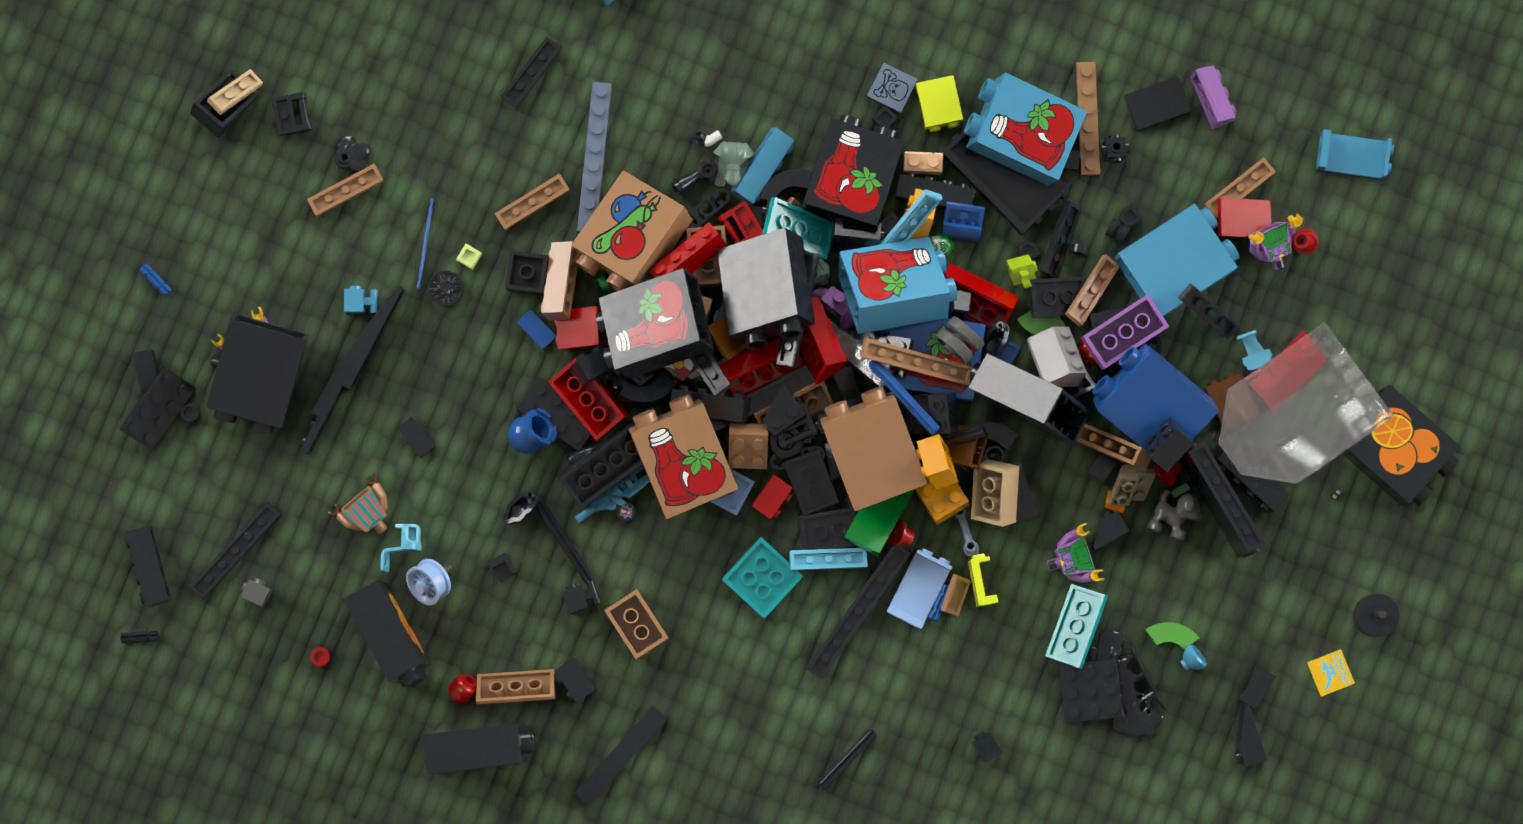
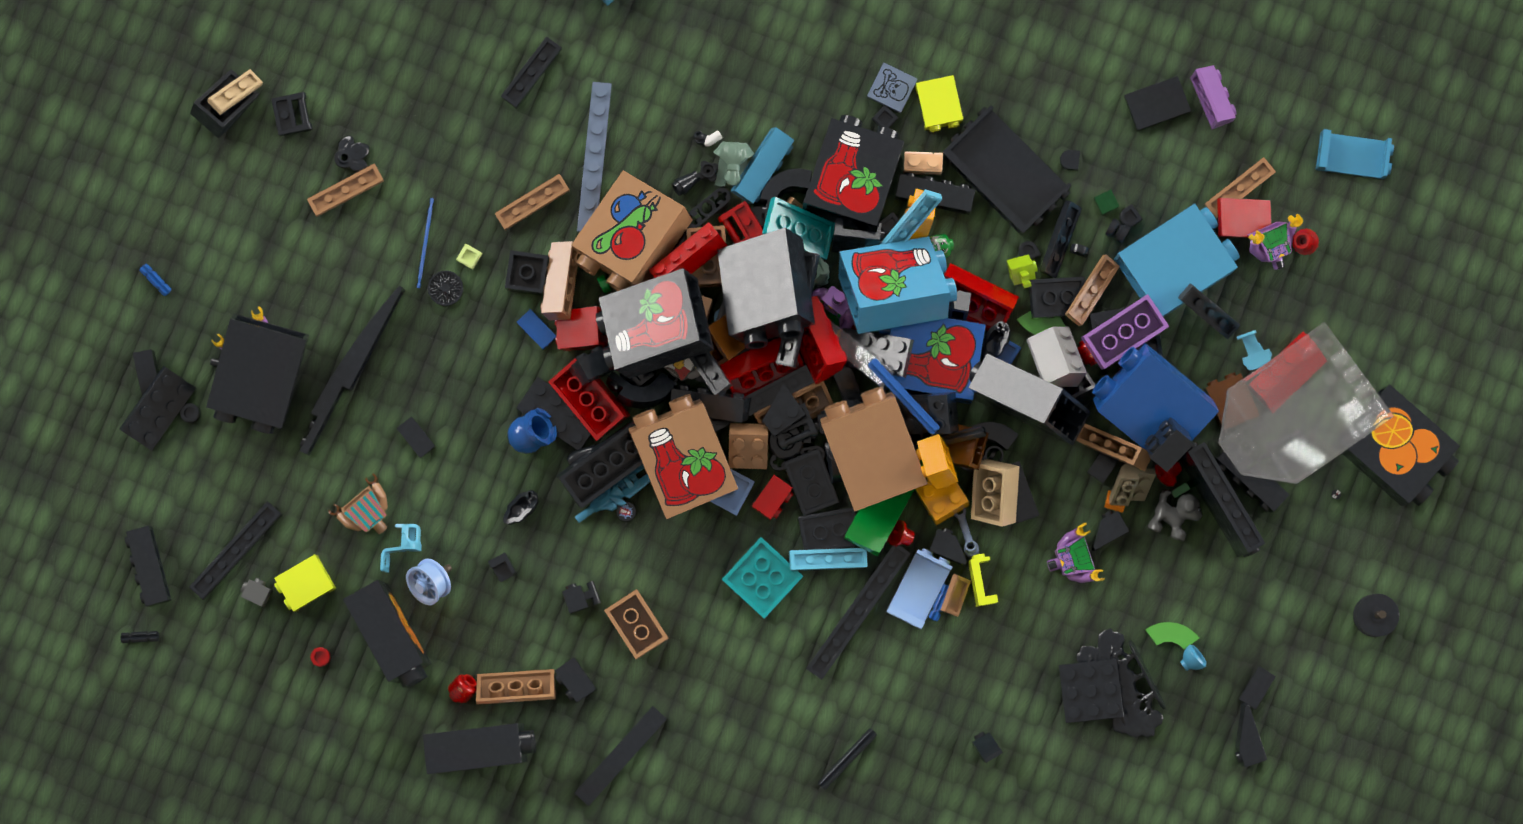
dark azure brick [344,286,378,314] -> none
black axle [536,500,594,583] -> none
medium nougat plate [860,338,973,386] -> none
dark grey wheel [935,316,985,365] -> none
blue brick [941,201,985,242] -> none
dark azure brick [964,72,1087,186] -> none
plate [1045,584,1108,669] -> none
medium nougat plate [1076,62,1100,176] -> none
black brick [1101,134,1129,163] -> none
yellow sticker [1307,649,1355,697] -> none
none -> neon yellow panel [274,554,336,612]
none -> black slope [929,527,967,566]
none -> dark green tile [1093,190,1119,215]

